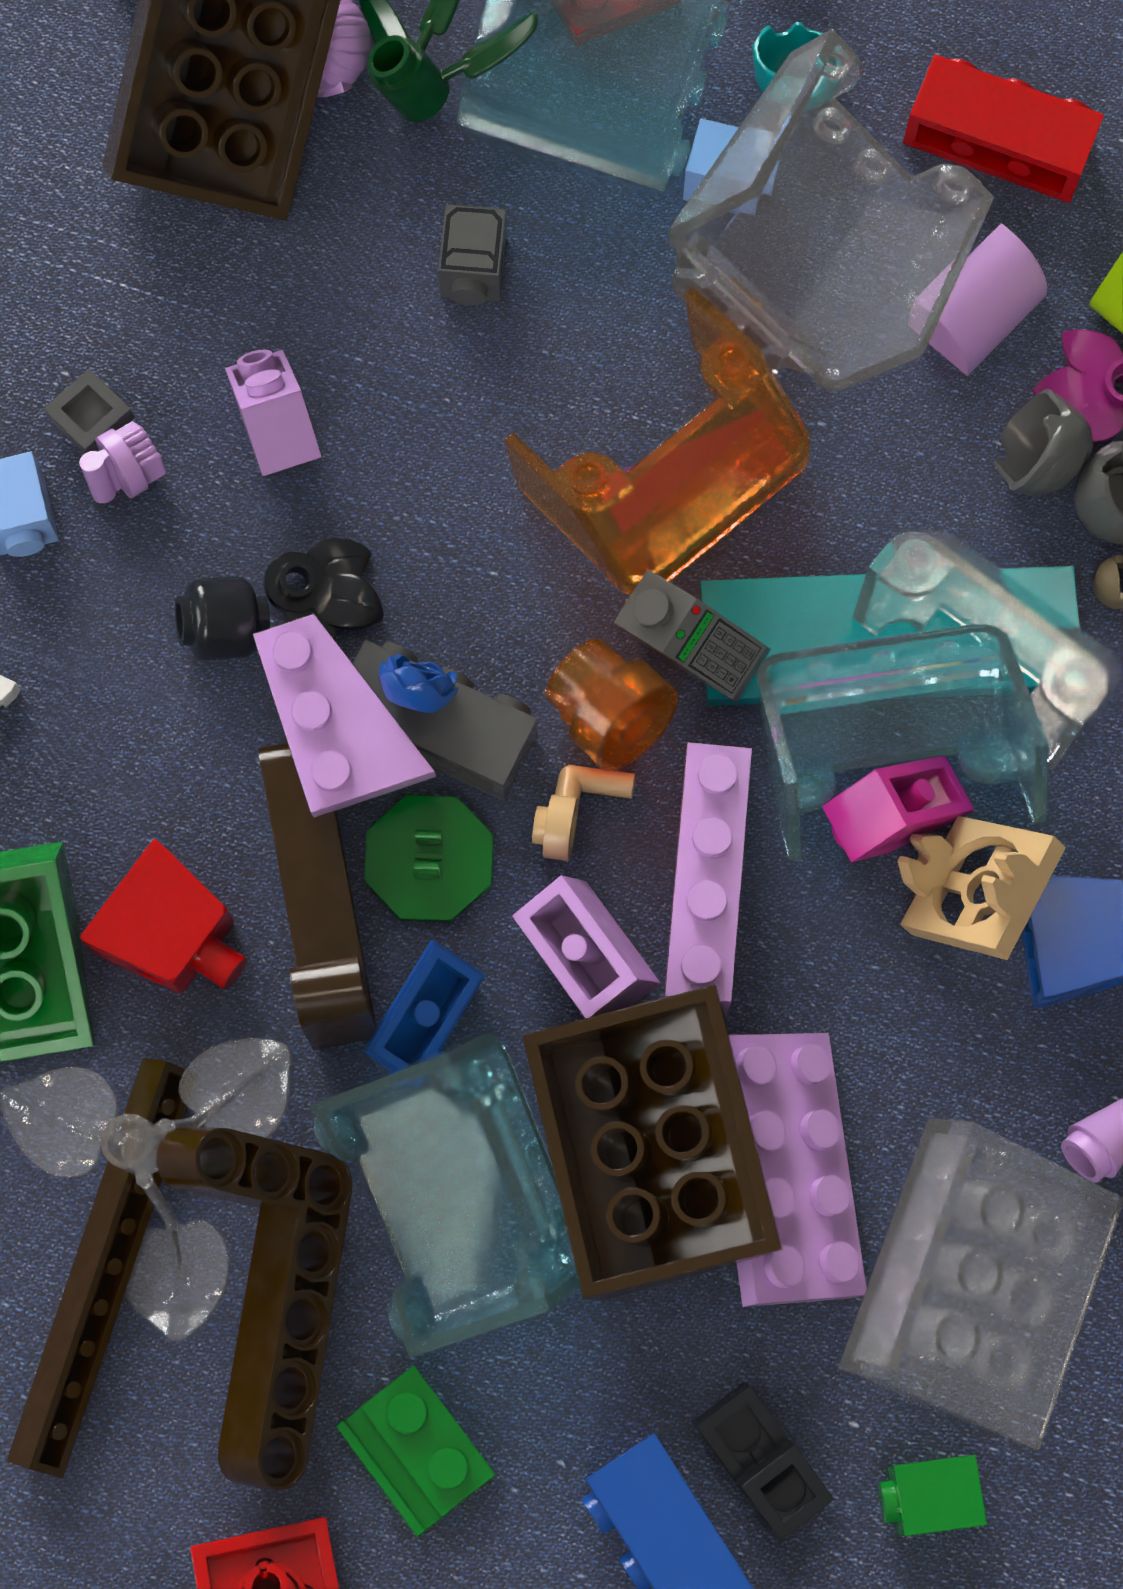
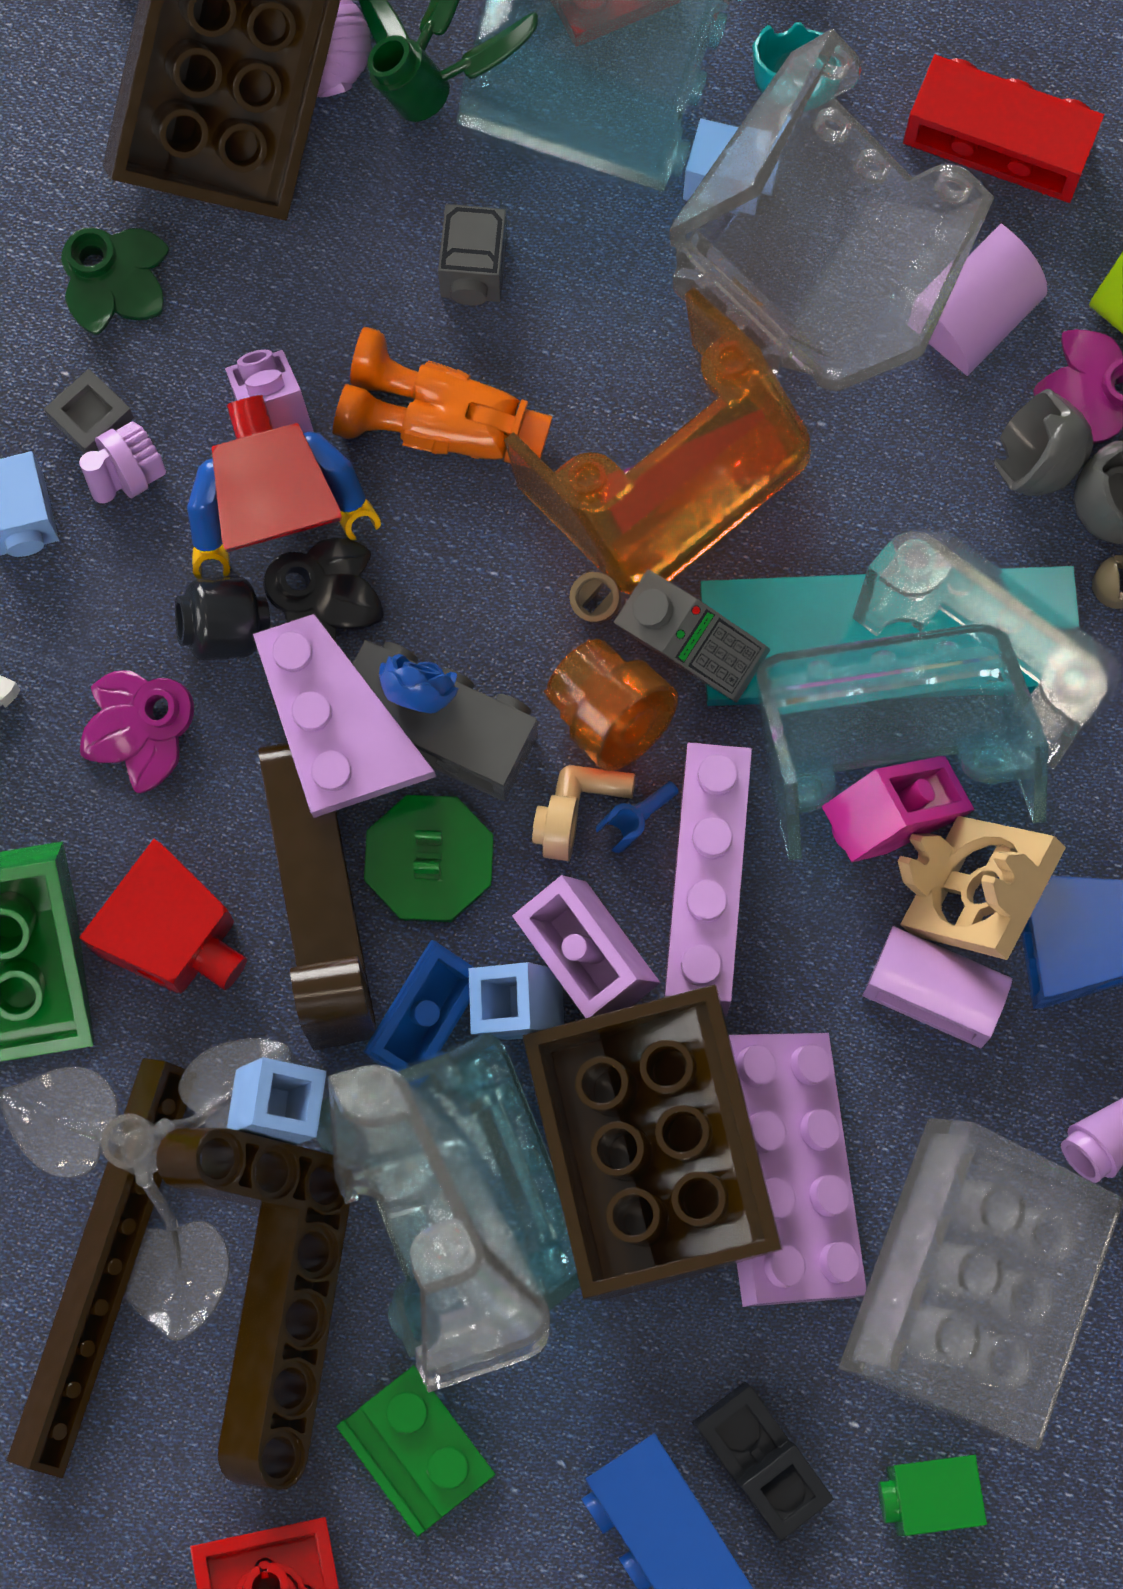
none -> dark green plate [61,227,169,335]
none -> magenta plate [80,670,194,794]
none -> torso [187,395,381,579]
none -> light blue brick [227,1057,327,1145]
none -> clear windscreen [328,1064,550,1393]
none -> orange piece [332,327,553,463]
none -> light blue brick [468,962,564,1040]
none -> dark tan hinge [569,572,621,623]
none -> blue hand [596,781,679,853]
none -> lavender brick [862,926,1012,1048]

